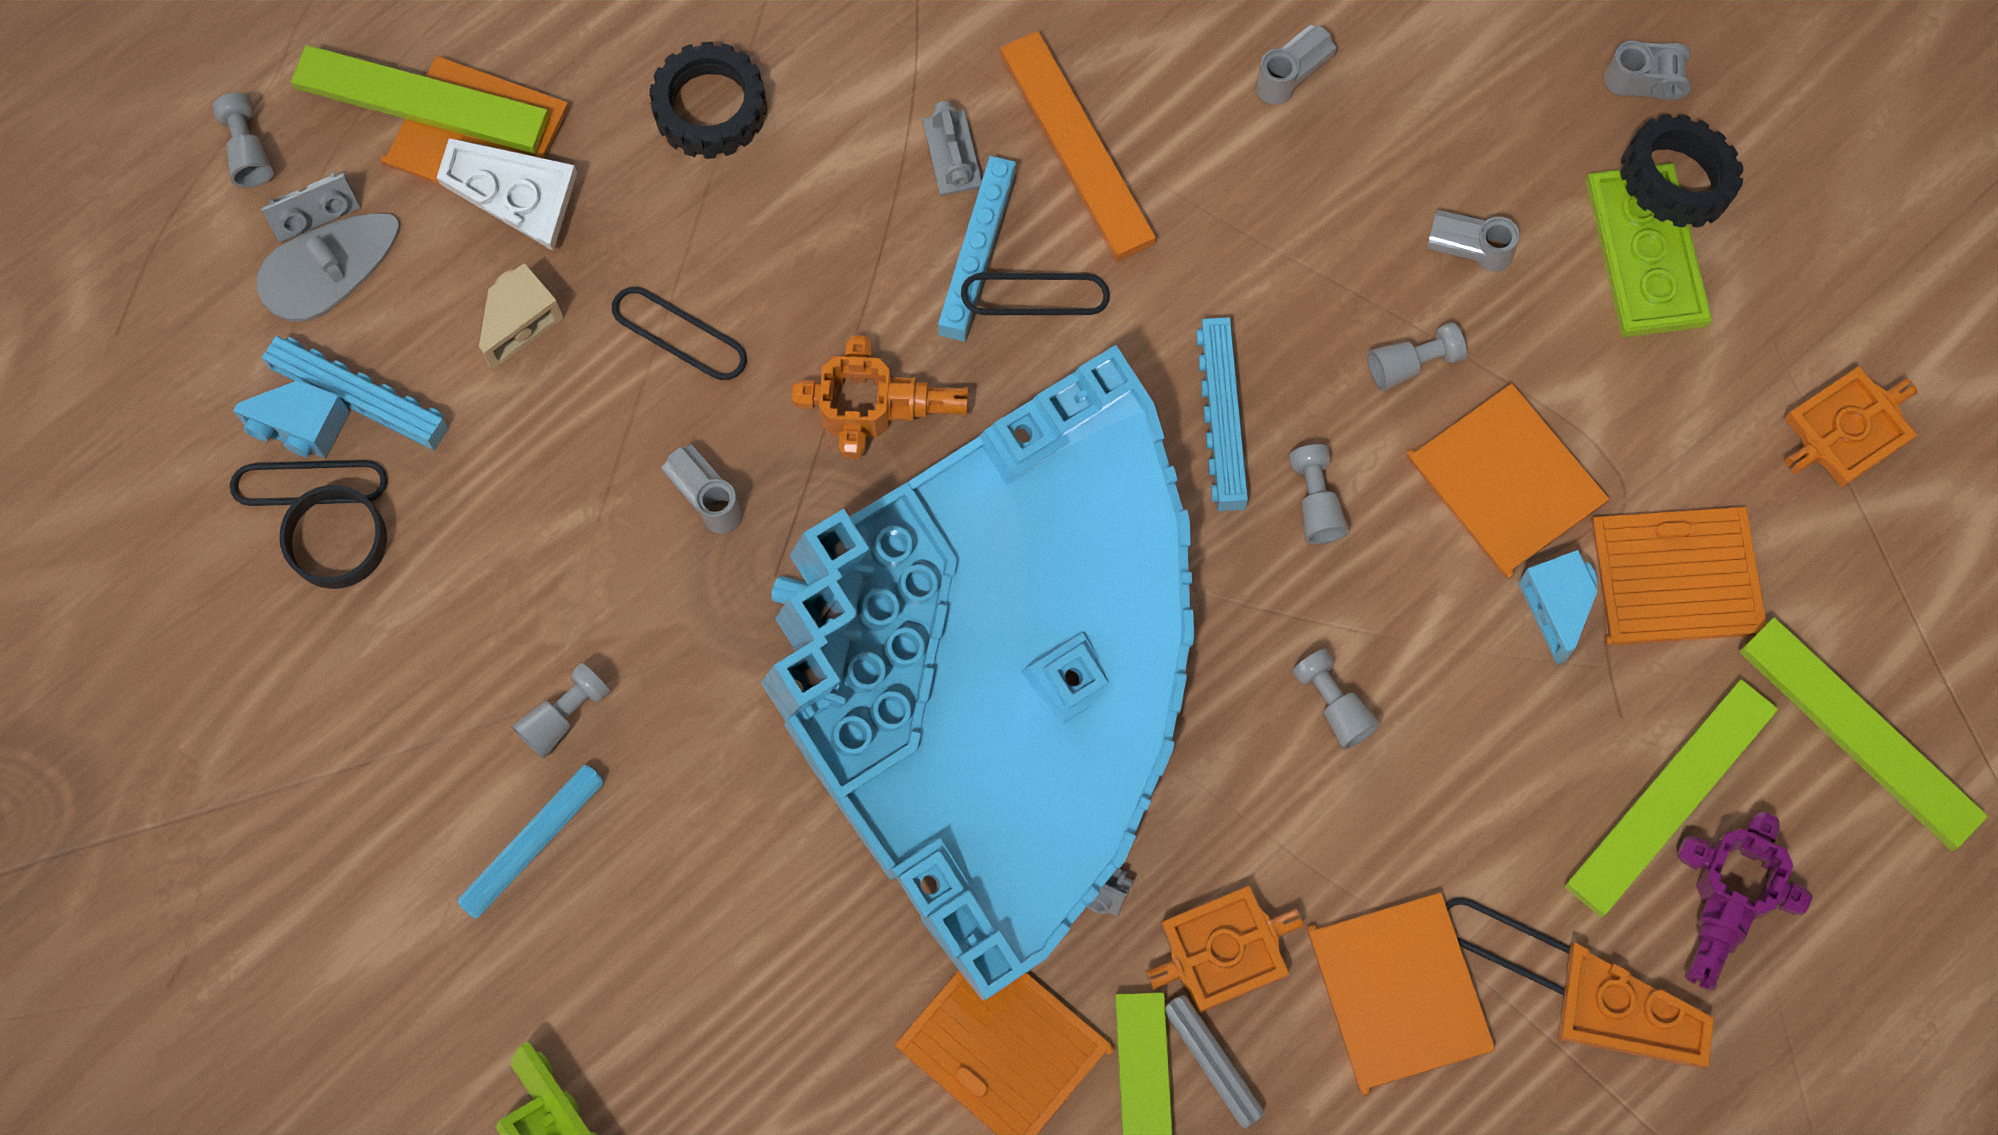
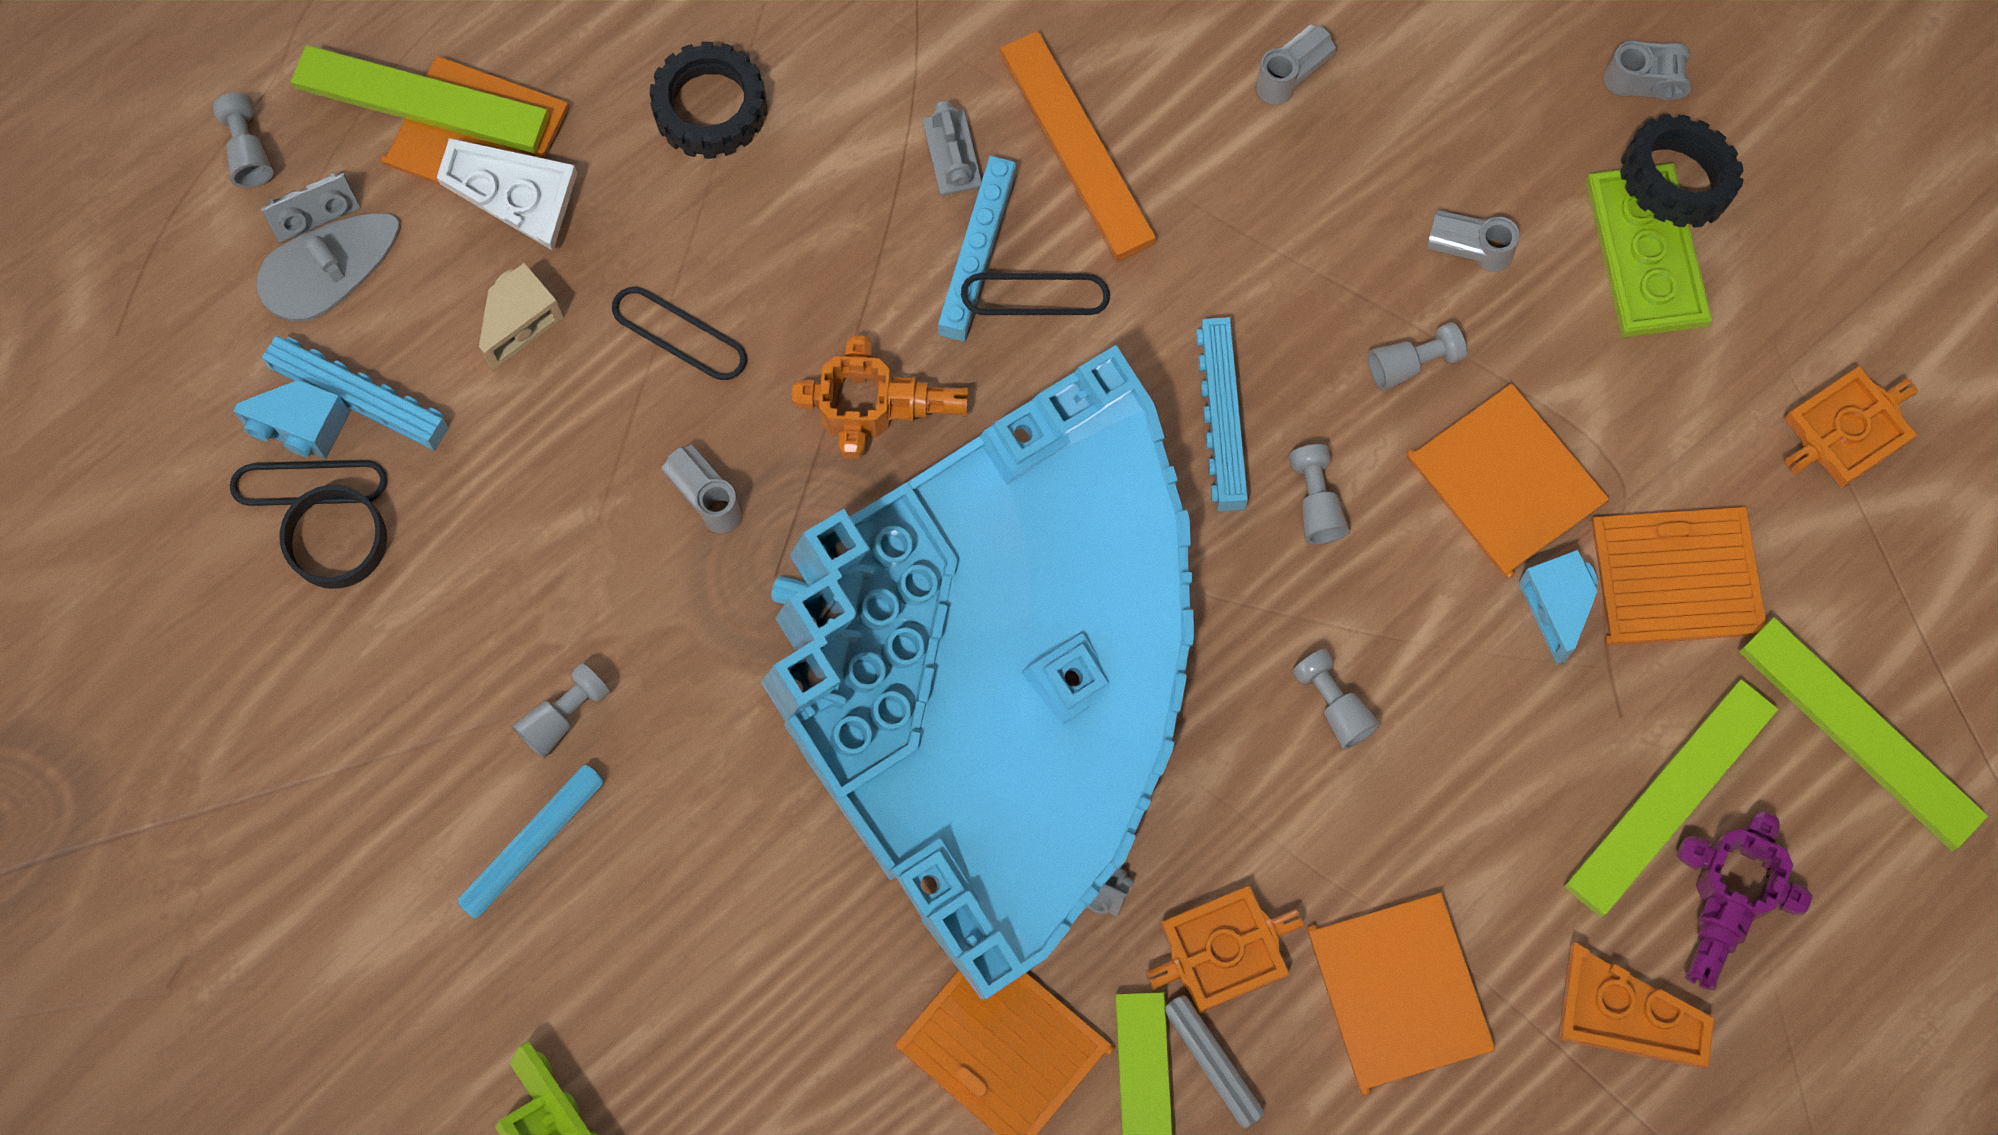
black piece [1445,897,1570,995] -> none

